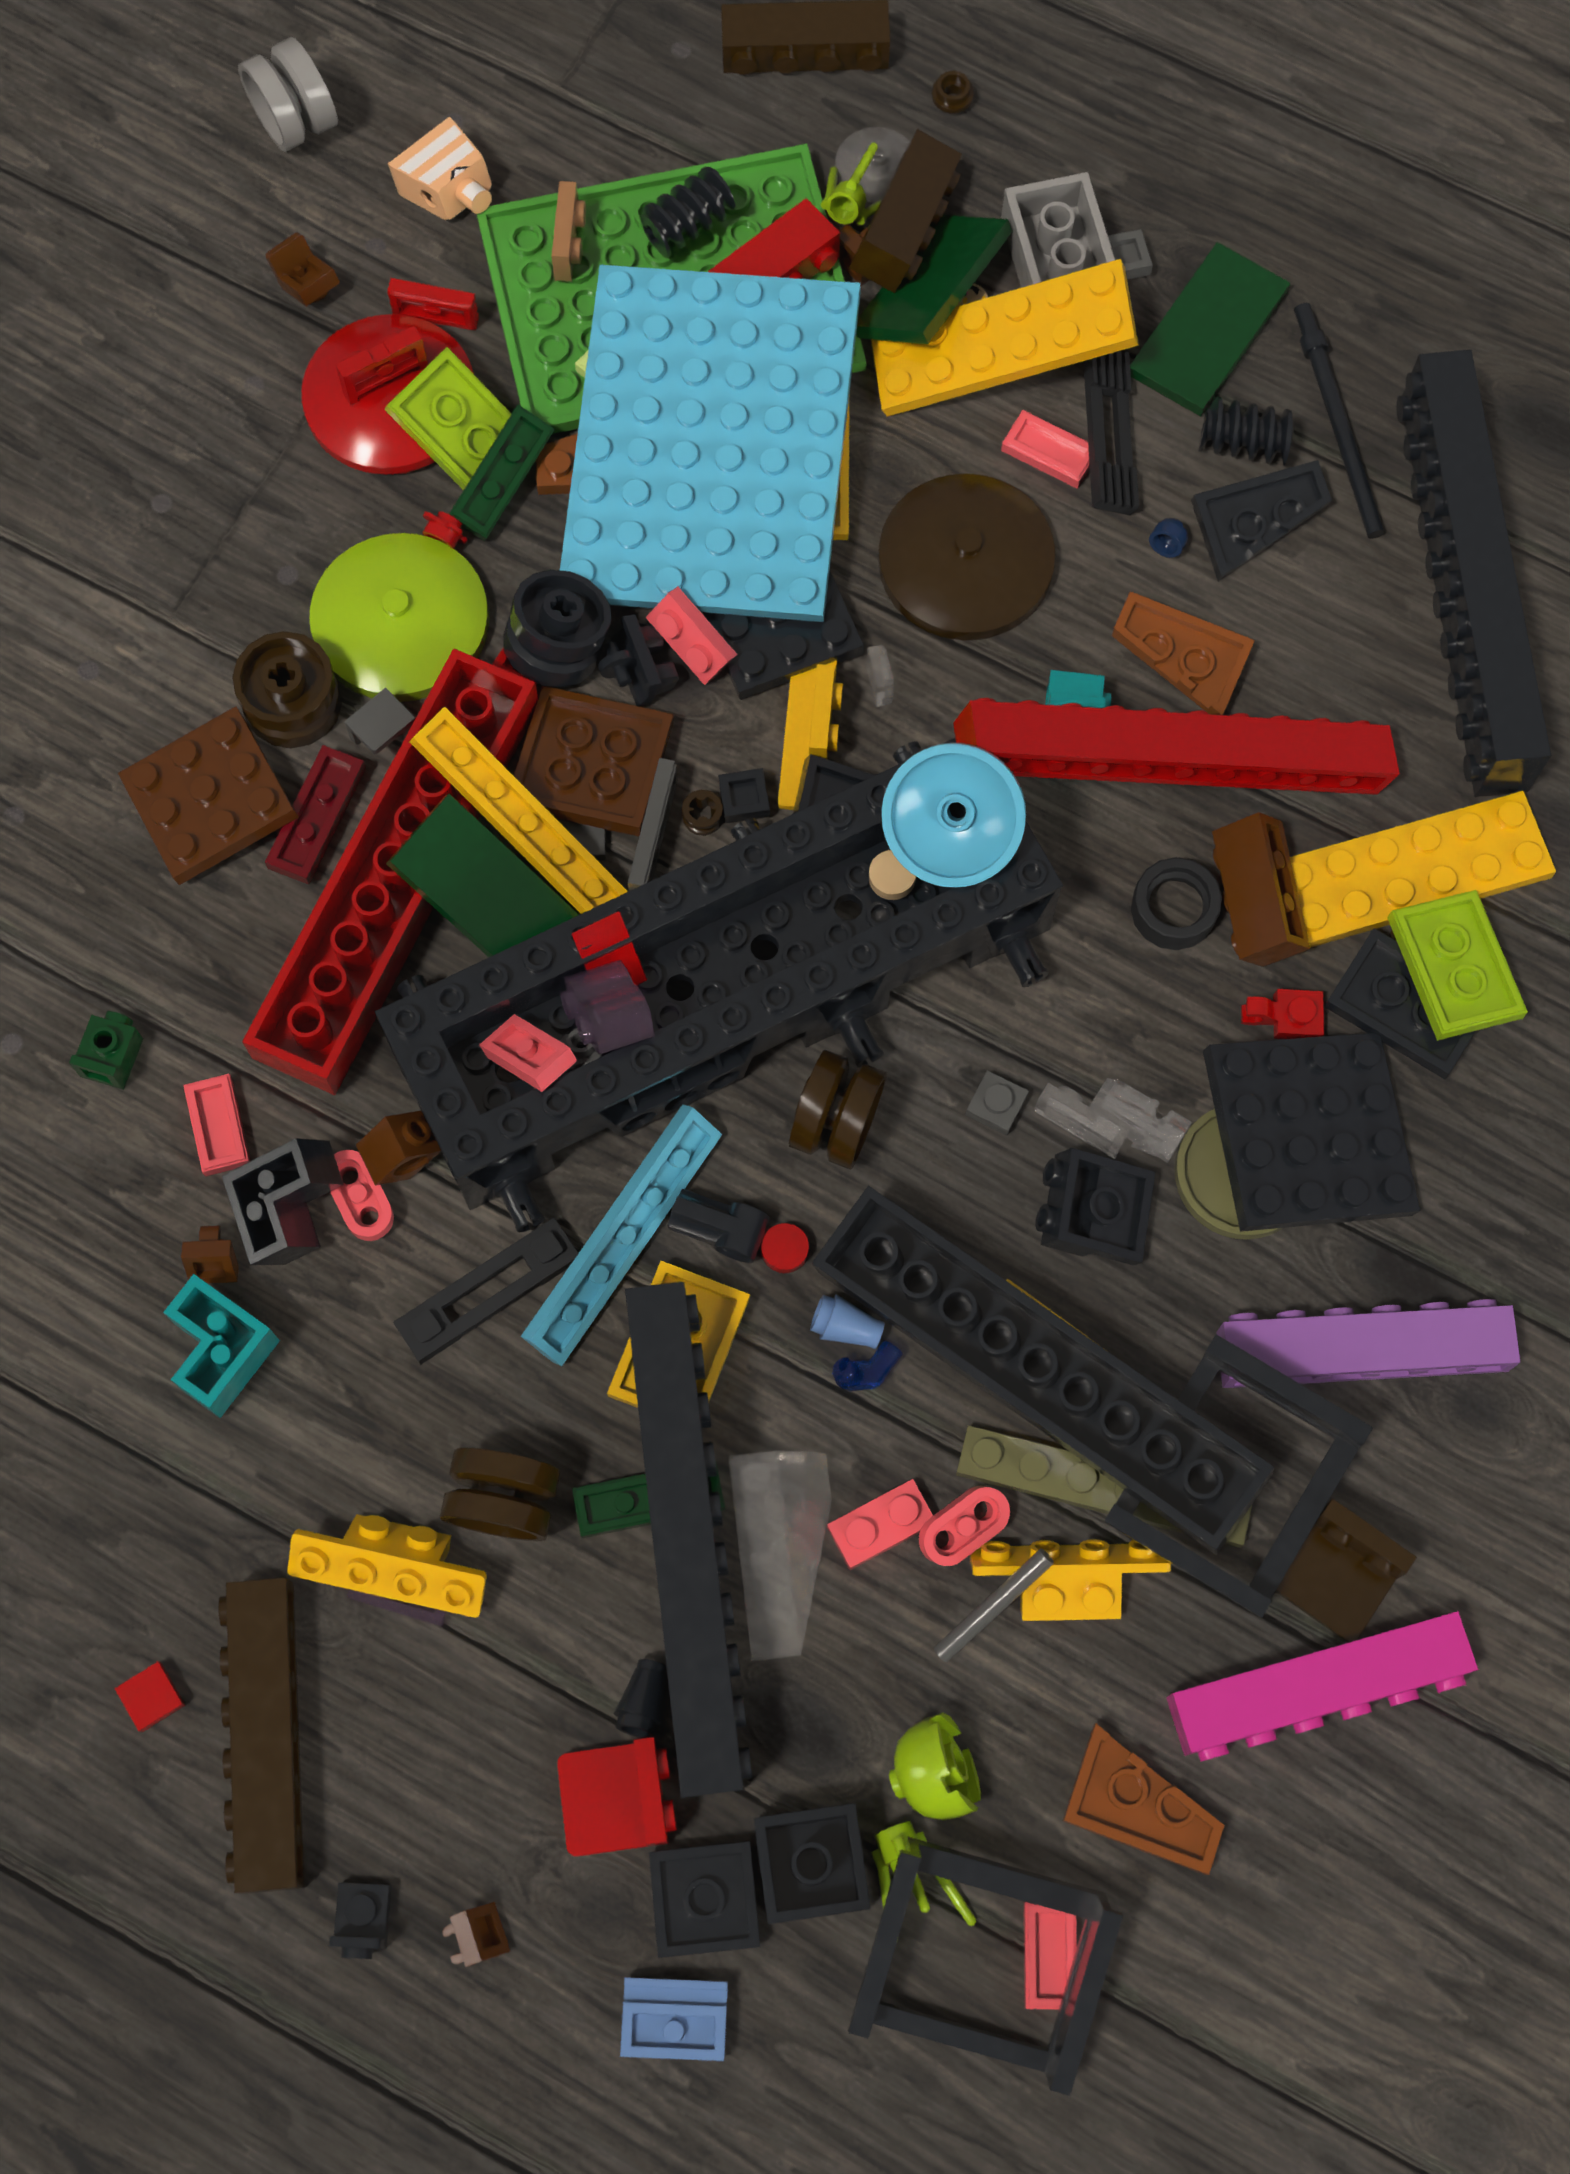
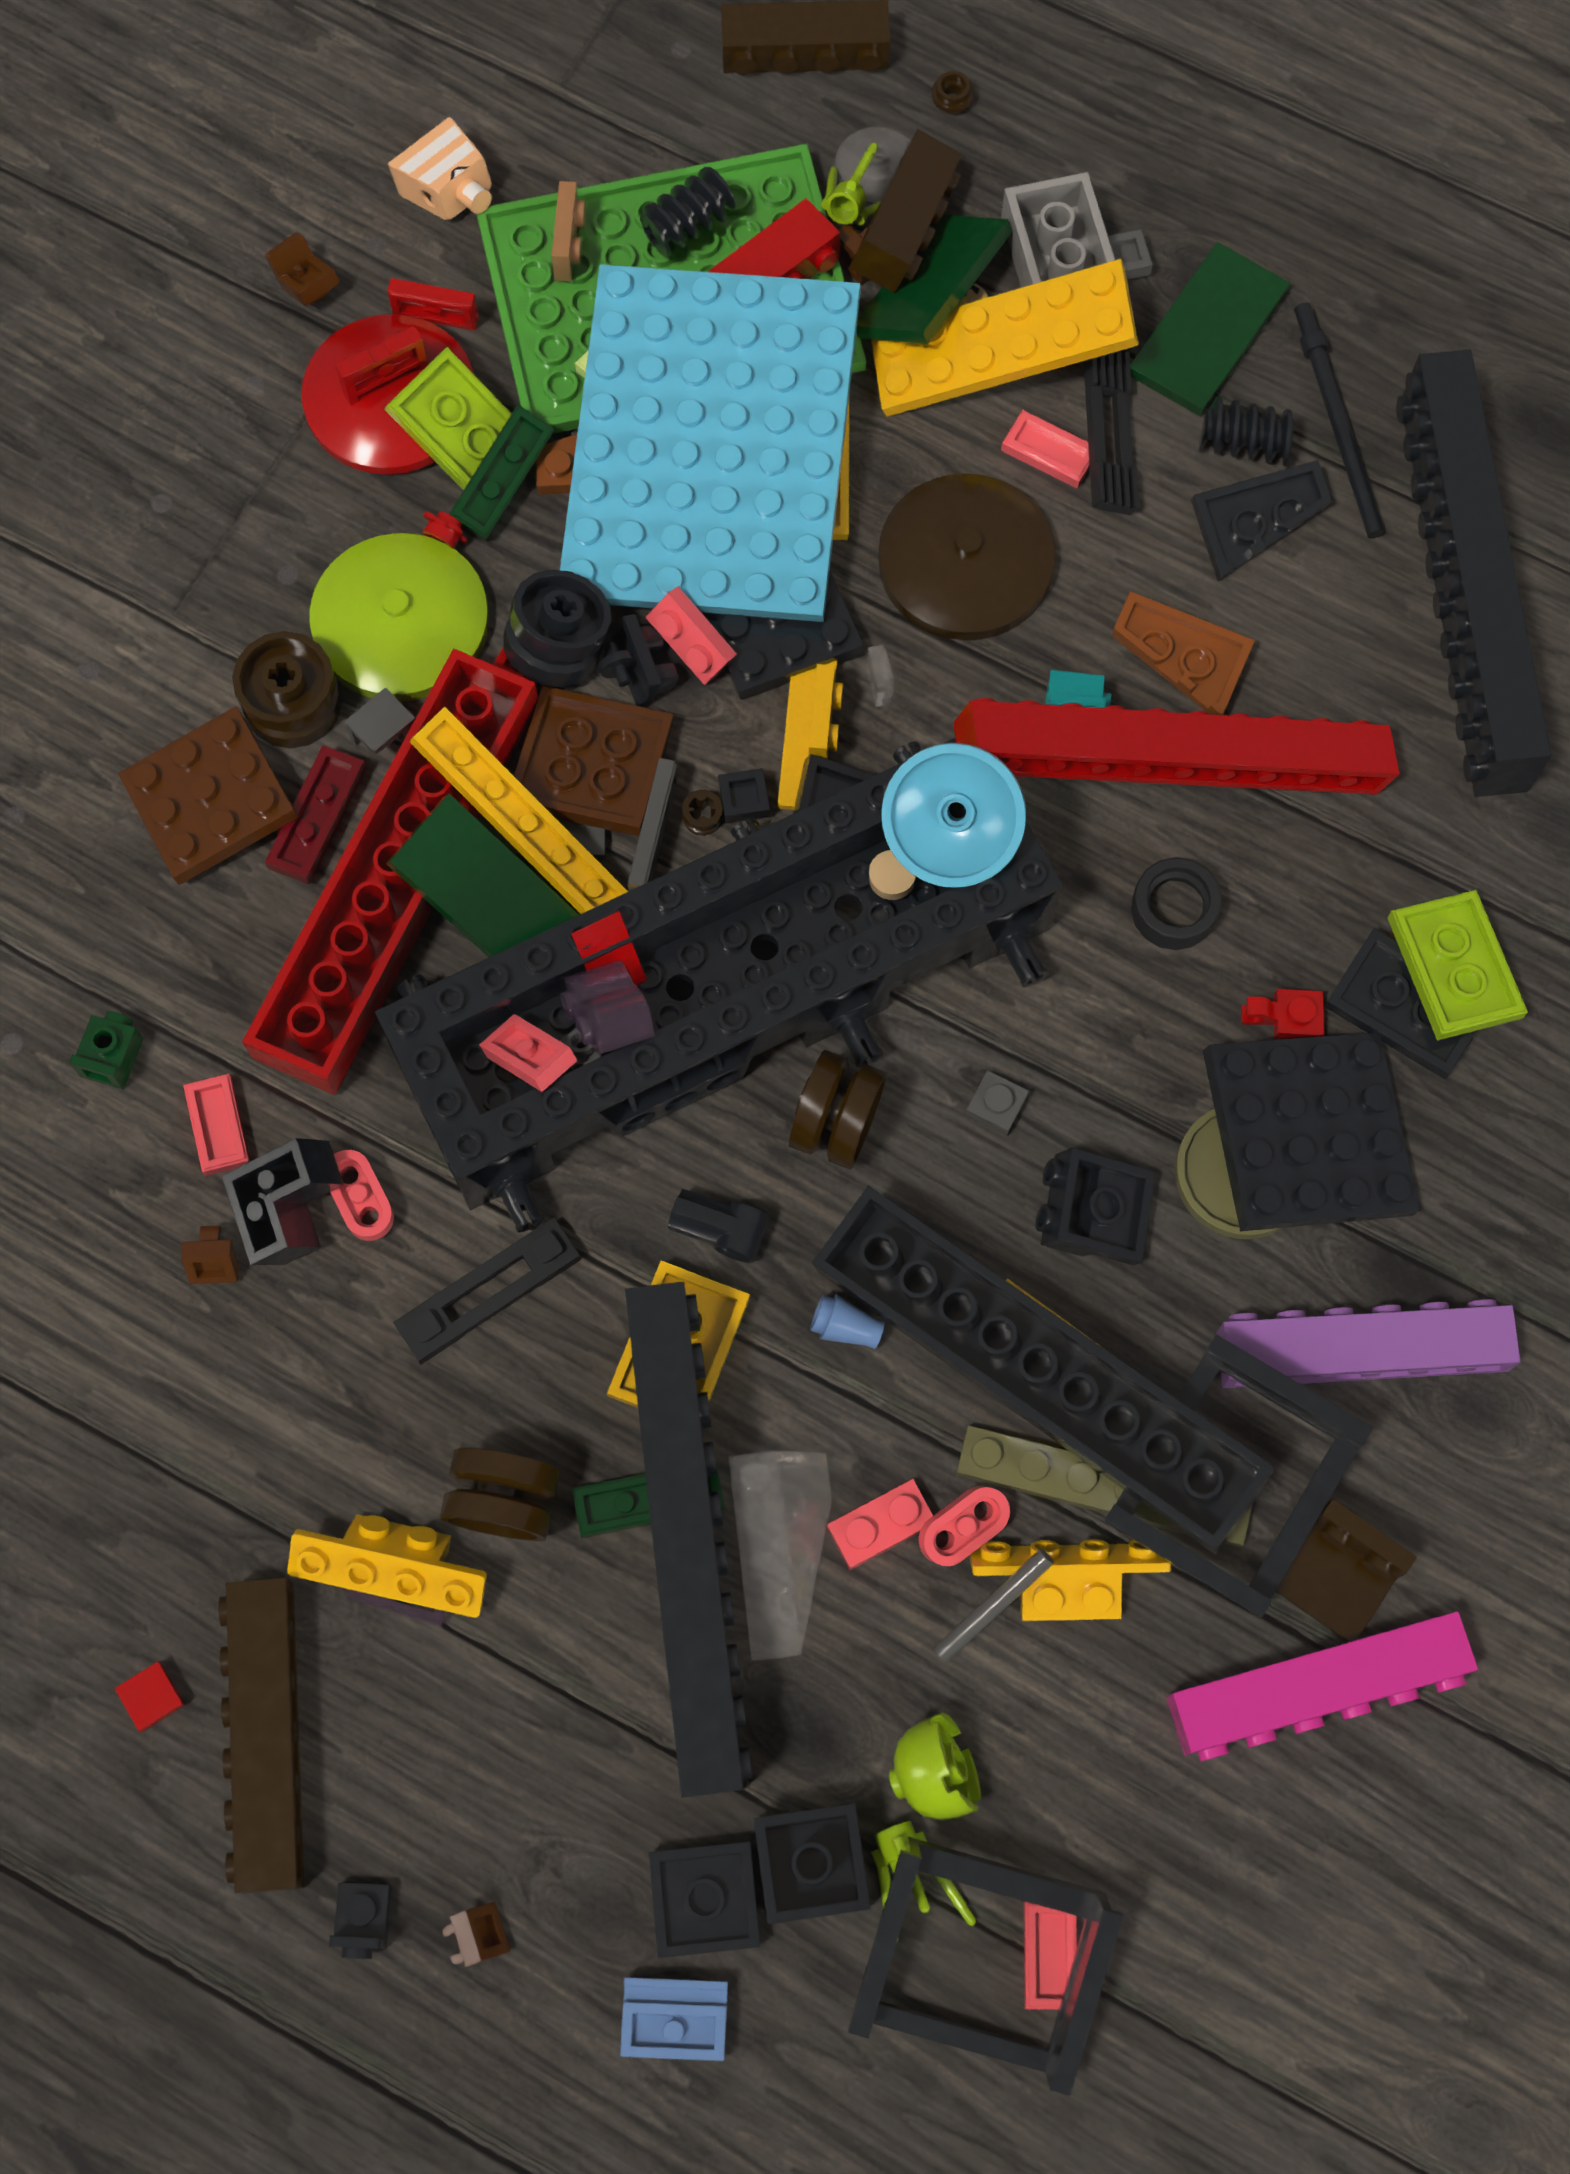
teal brick [163,1274,280,1418] -> none
light grey wheel [238,37,338,152] -> none
reddish brown brick [356,1111,441,1186] -> none
medium azure plate [521,1104,722,1366] -> none
red bracket [557,1737,676,1857] -> none
black cone [614,1659,667,1738] -> none
red tile [761,1223,809,1273] -> none
clear blue arm [832,1340,903,1391] -> none
clear plate [1035,1078,1192,1163] -> none
dark orange wing [1062,1723,1224,1875] -> none
dark blue hinge [1149,518,1188,558] -> none
reddish brown brick [1212,812,1310,967] -> none
yellow plate [1290,791,1556,948] -> none

